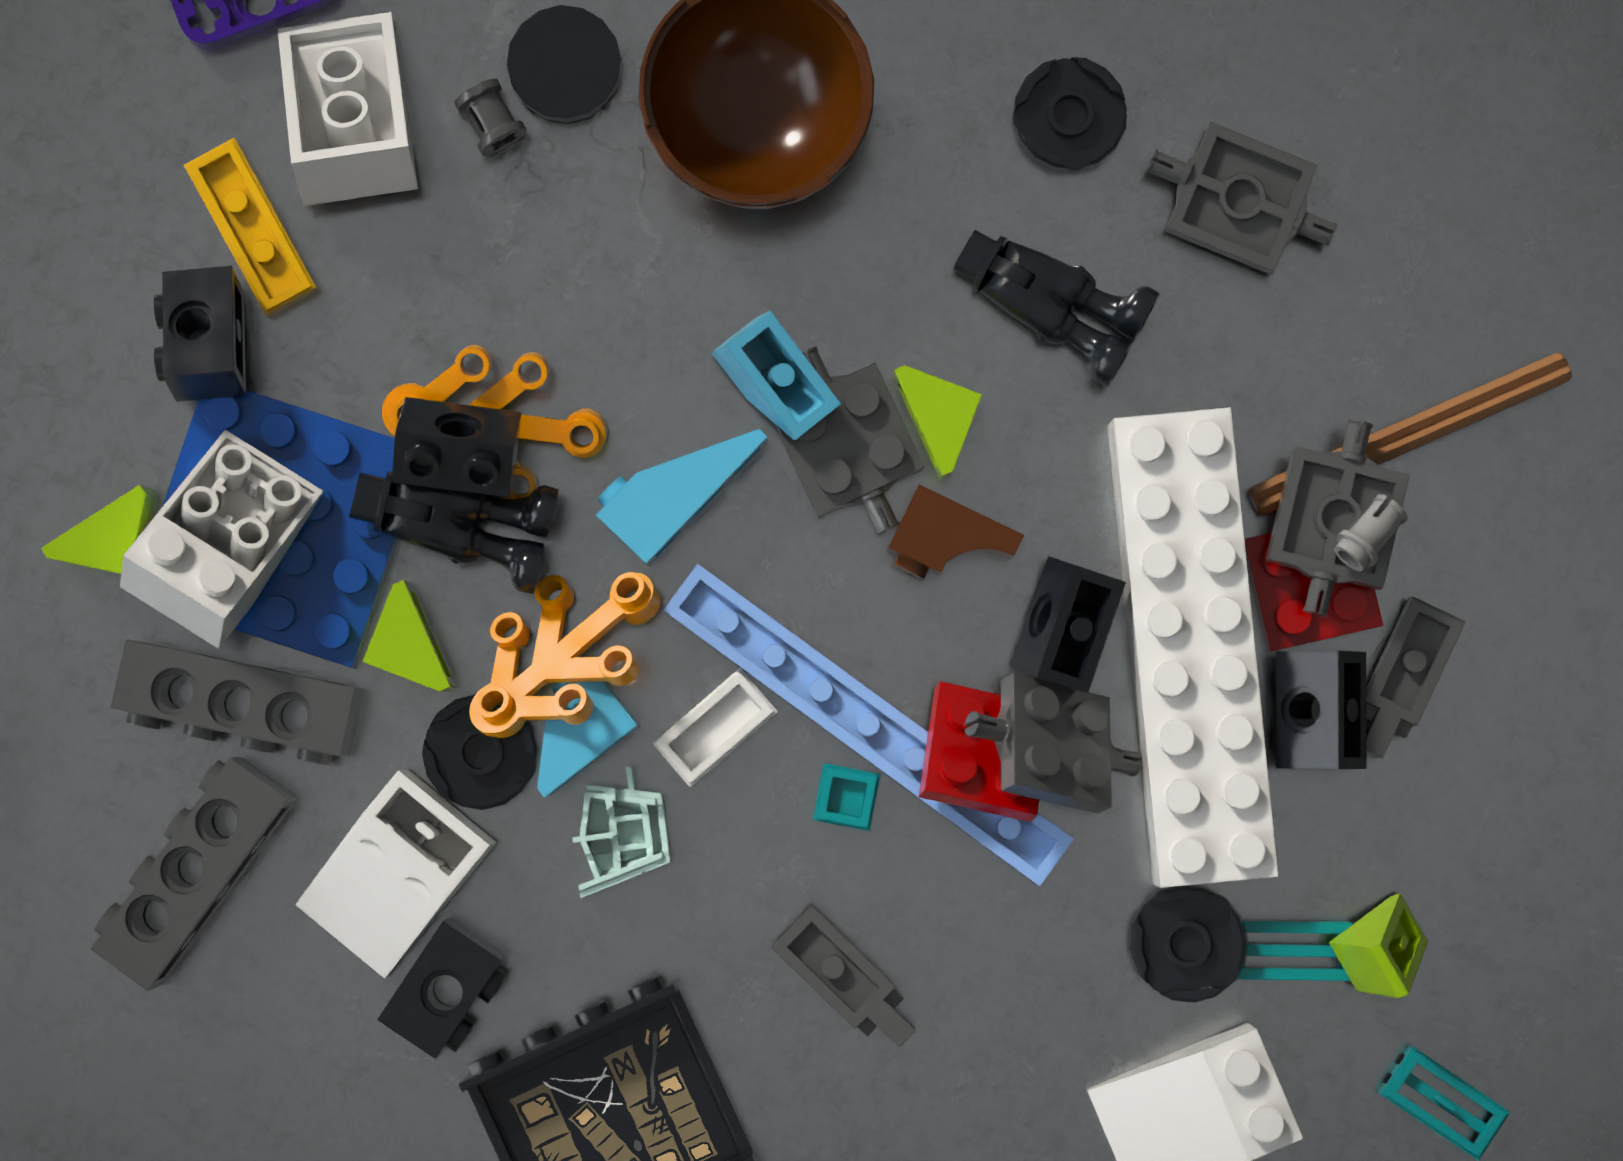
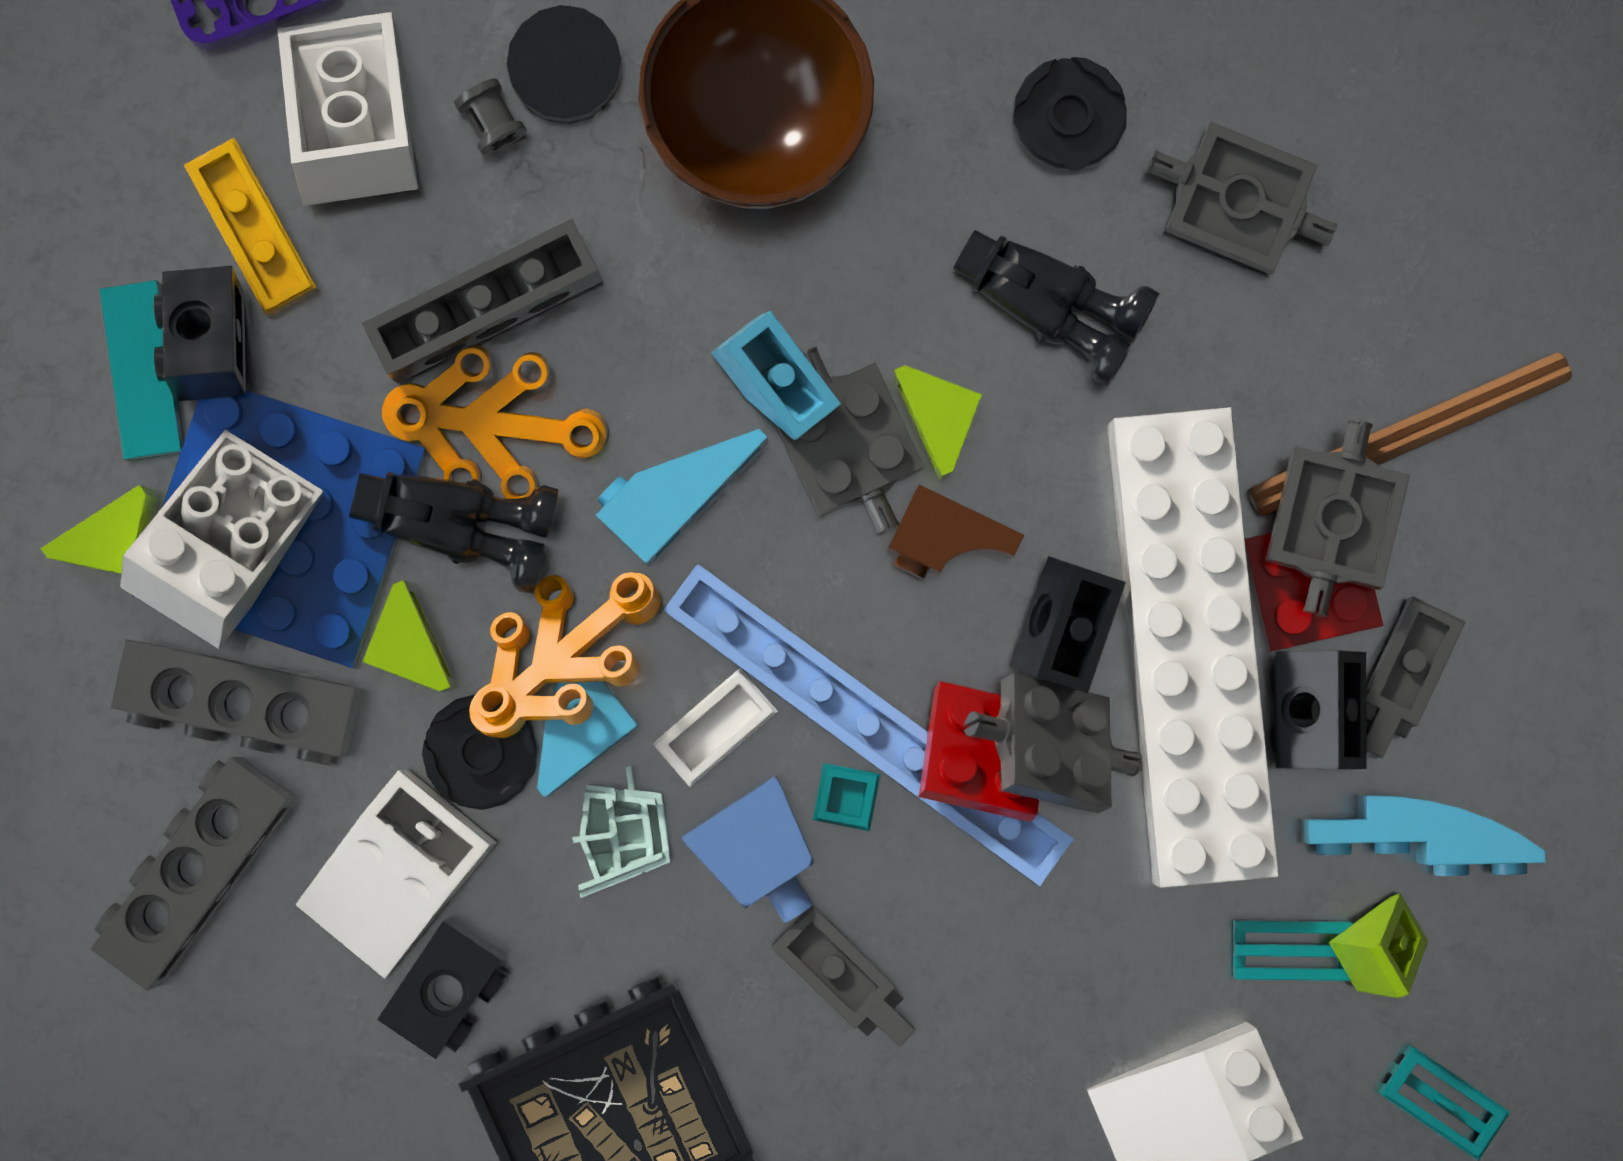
black brick [392,397,522,498] -> none
black tile [1130,885,1248,1003] -> none
light grey pin [1334,494,1408,571] -> none
none -> teal tile [99,280,184,461]
none -> dark grey brick [362,219,603,383]
none -> medium blue torso [681,776,814,924]
none -> medium azure slope [1299,795,1546,876]

